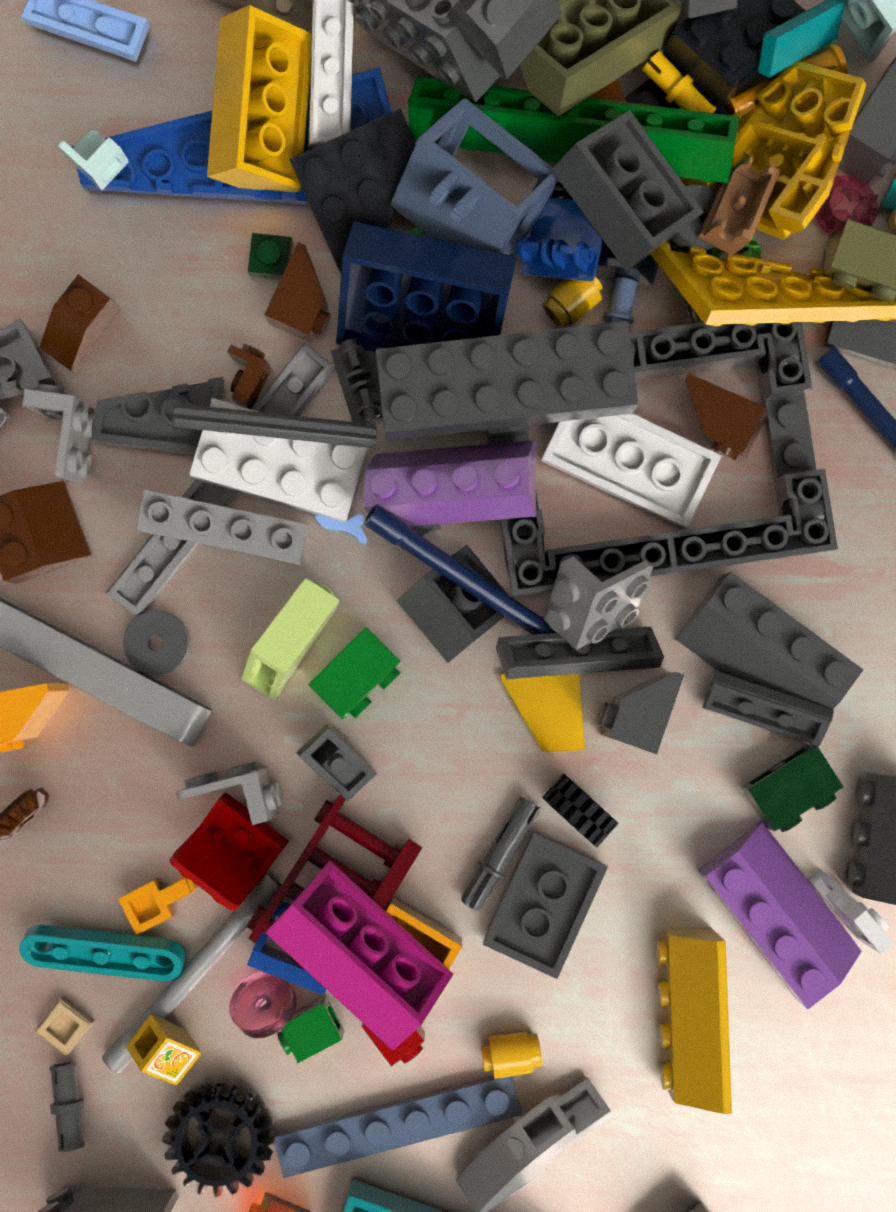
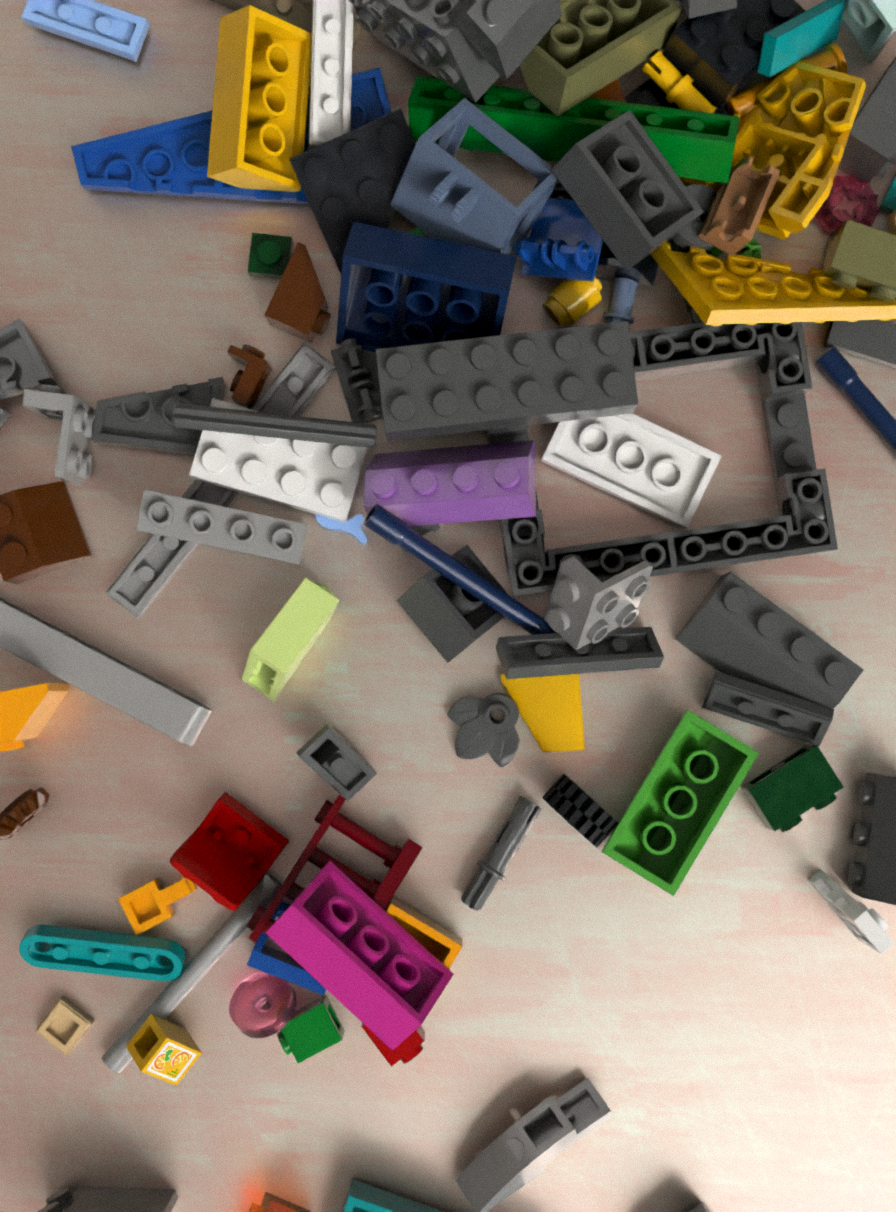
reddish brown slope [39,274,121,373] -> none
dark grey pin [49,1061,85,1152] -> none
light aqua panel [58,129,129,190] -> none
dark grey piece [123,611,190,675] -> none
black gear [162,1080,275,1198] -> none
light grey bracket [176,762,283,825] -> none
sand blue plate [274,1076,522,1178] -> none
green brick [308,627,401,719] -> none
yellow brick [481,1031,542,1079] -> none
dark grey plate [483,831,608,979] -> none
dark grey slope [597,672,684,754] -> none
yellow slope [656,927,732,1114] -> none
reddish brown slope [685,373,768,461] -> none
medium lavender slope [698,821,862,1009] -> none
none -> dark grey plate [447,693,520,767]
none -> bright green slope [601,710,759,896]

